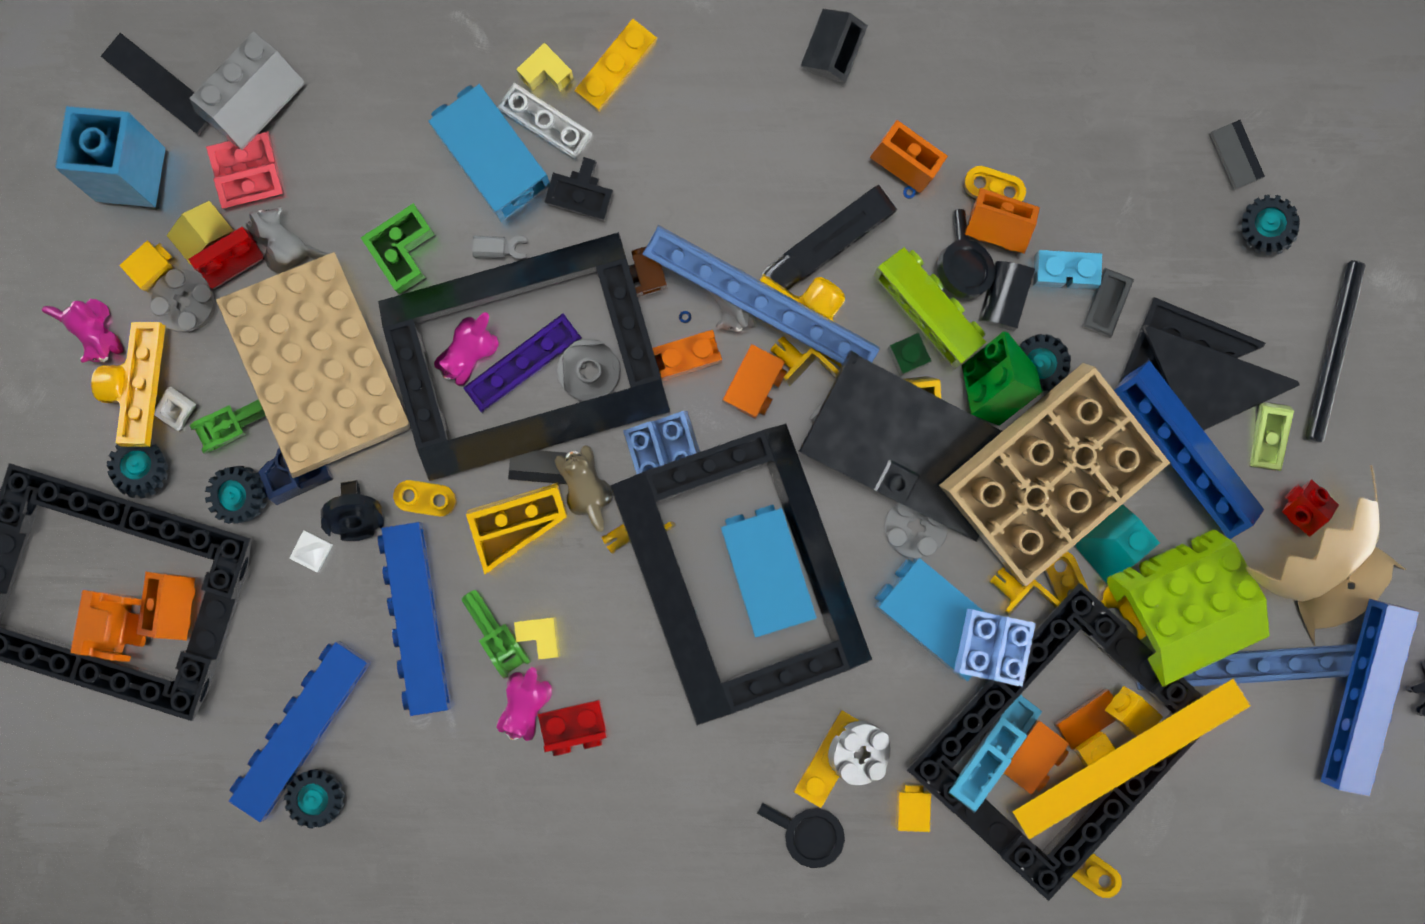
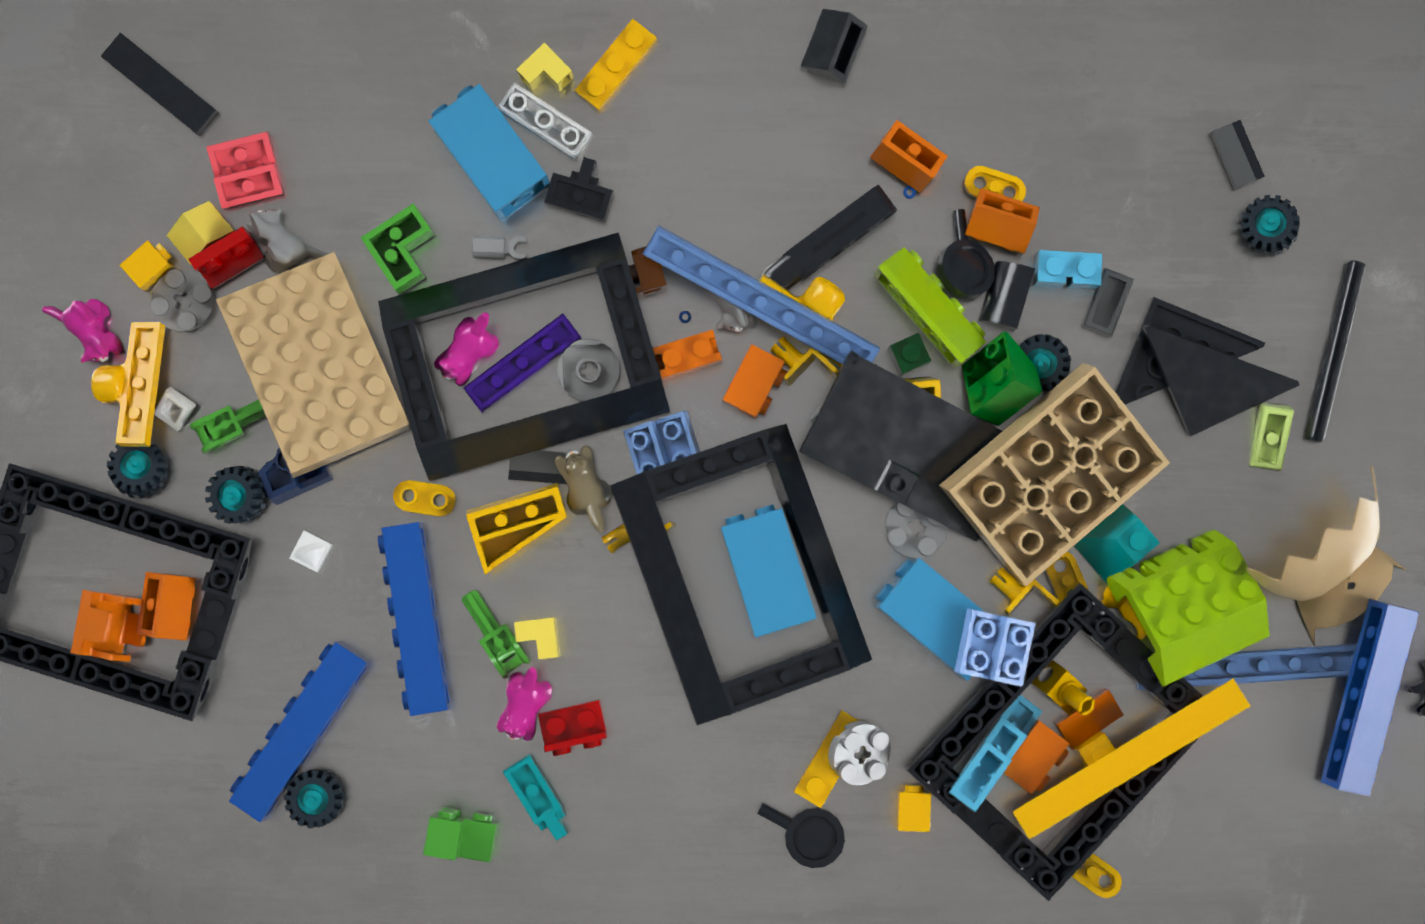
dark azure brick [55,106,166,208] -> none
light grey slope [189,31,305,150] -> none
black tile [321,480,384,541] -> none
yellow brick [1105,686,1163,736] -> none
blue brick [1114,360,1264,539] -> none
red brick [1282,479,1339,537] -> none
none -> bright green brick [423,807,499,863]
none -> teal hinge [502,754,568,841]
none -> yellow bracket [1031,660,1095,715]

